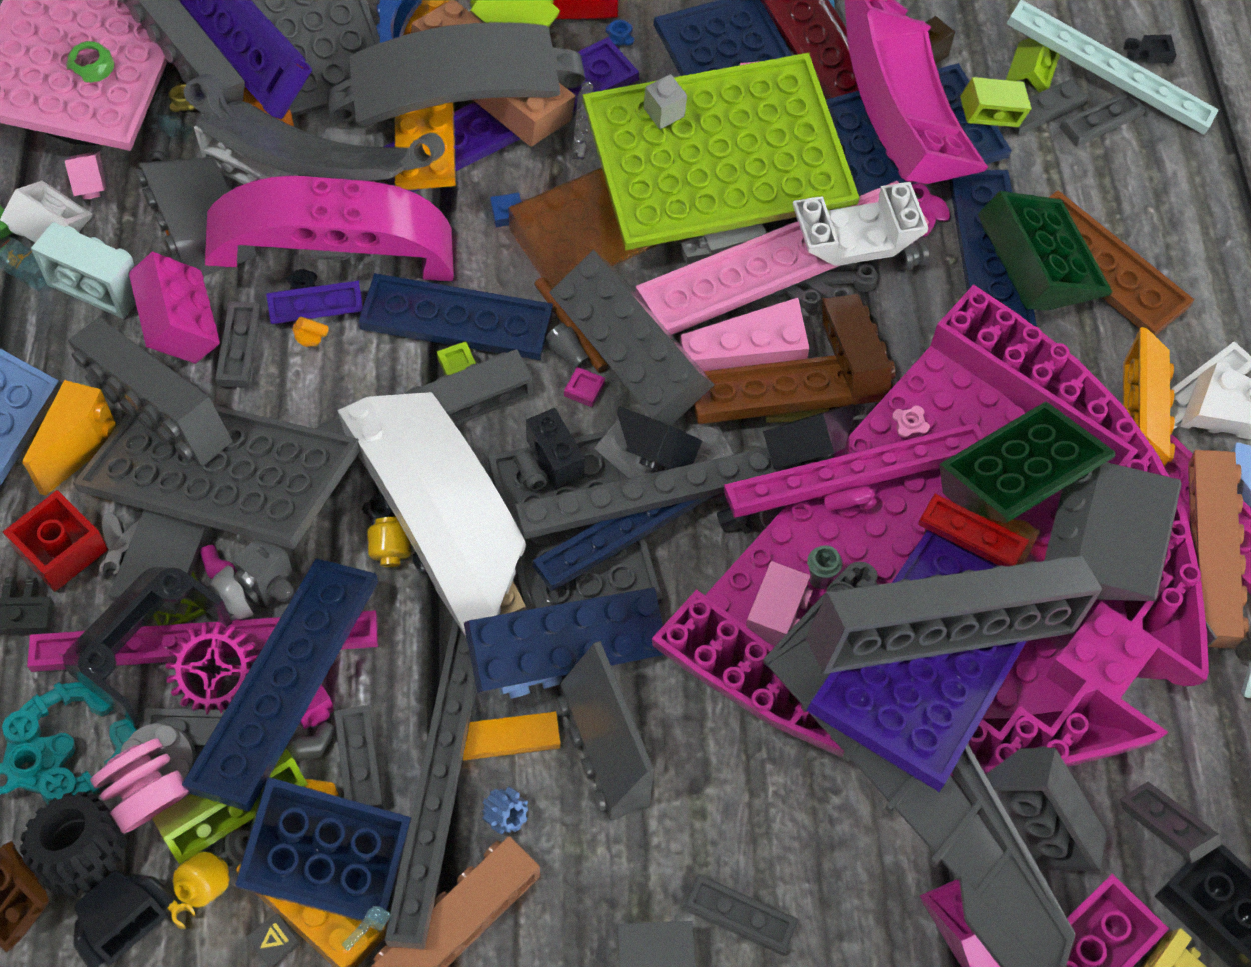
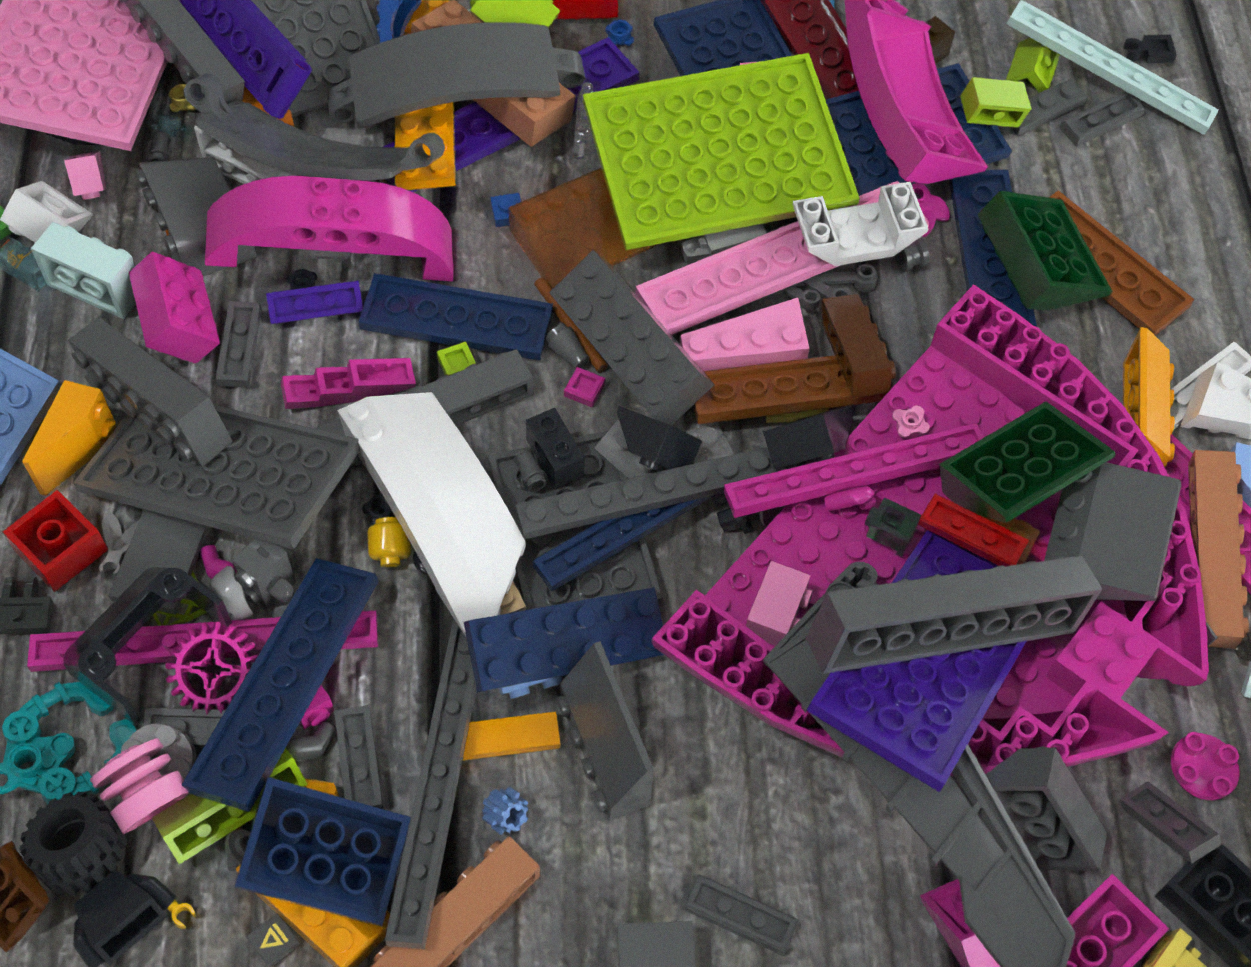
bright green piece [66,41,115,83] -> none
yellow head [173,851,229,908] -> none
light orange plate [292,317,328,347] -> none
clear light blue hand [341,906,391,951] -> none
light grey brick [644,74,687,129] -> none
sand green cone [807,545,842,589] -> none
none -> dark pink slope [281,358,416,409]
none -> brick [864,497,922,557]
none -> dark pink dish [1171,732,1240,801]

